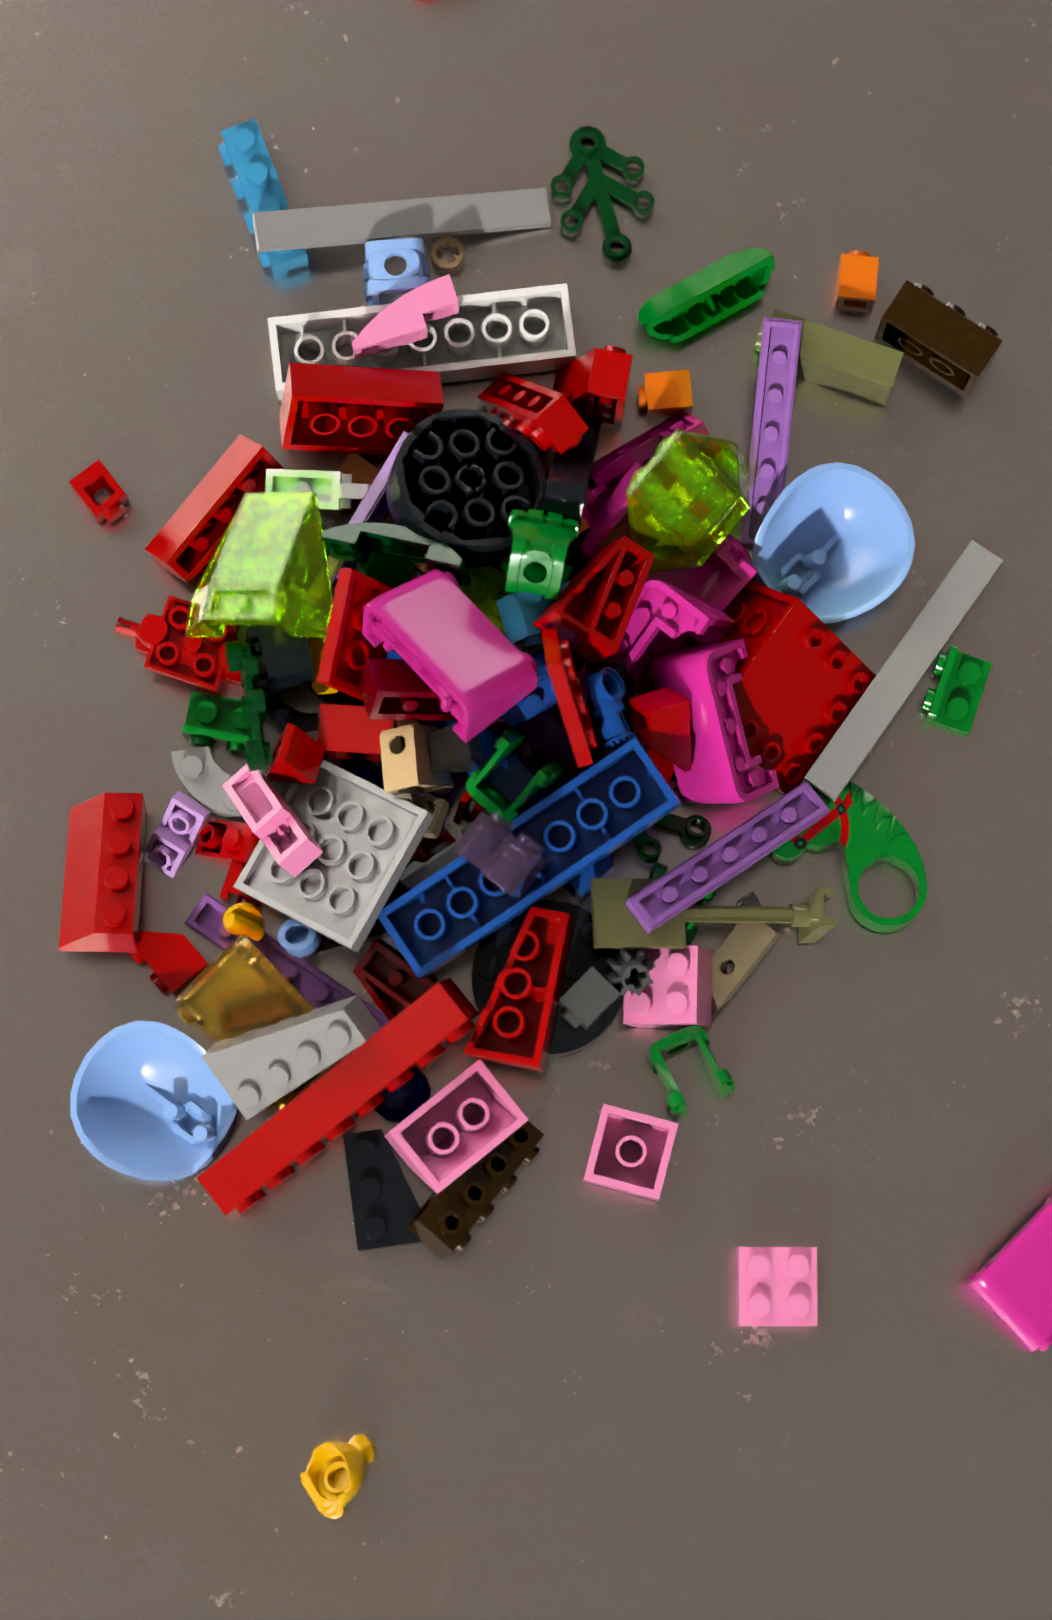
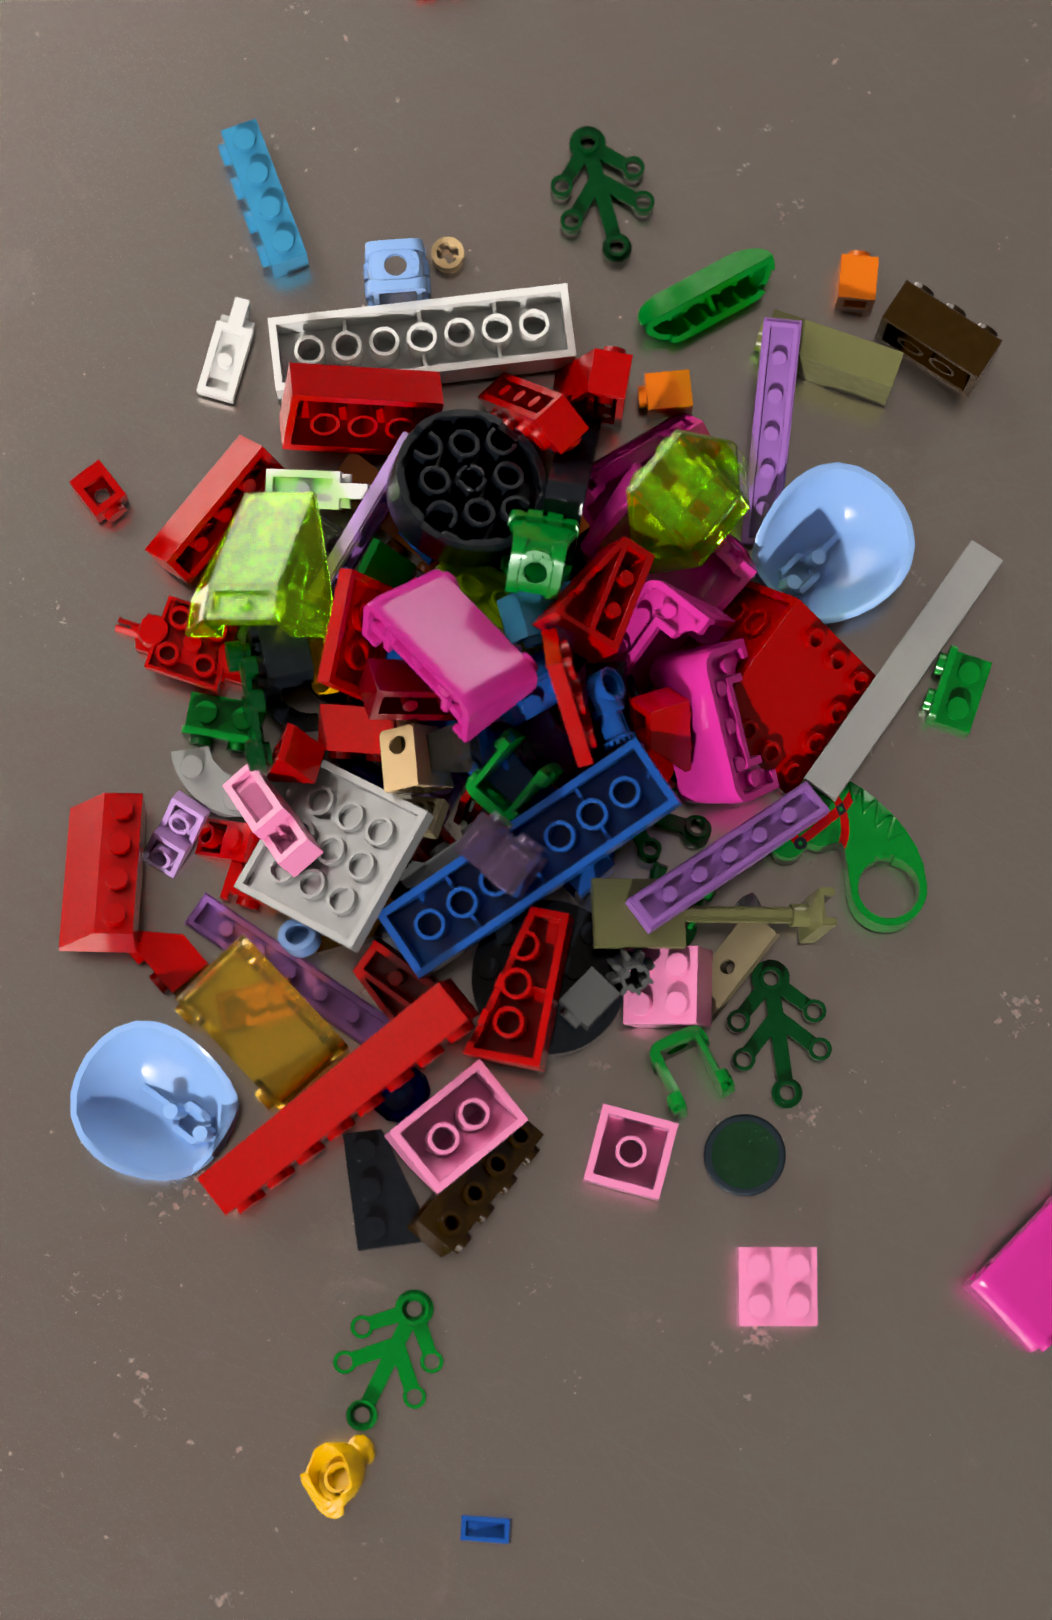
light grey wedge [201,995,380,1120] -> none
yellow plate [223,903,264,941] -> none
light grey tile [252,188,551,253] -> none
dark green slope [321,522,472,587] -> none
bright pink slope [352,274,459,360] -> none
none -> white hinge [196,297,255,404]
none -> green plant [333,1289,444,1431]
none -> blue piece [460,1515,513,1544]
none -> clear green wheel [704,1114,786,1196]
none -> dark green plant [726,960,832,1109]

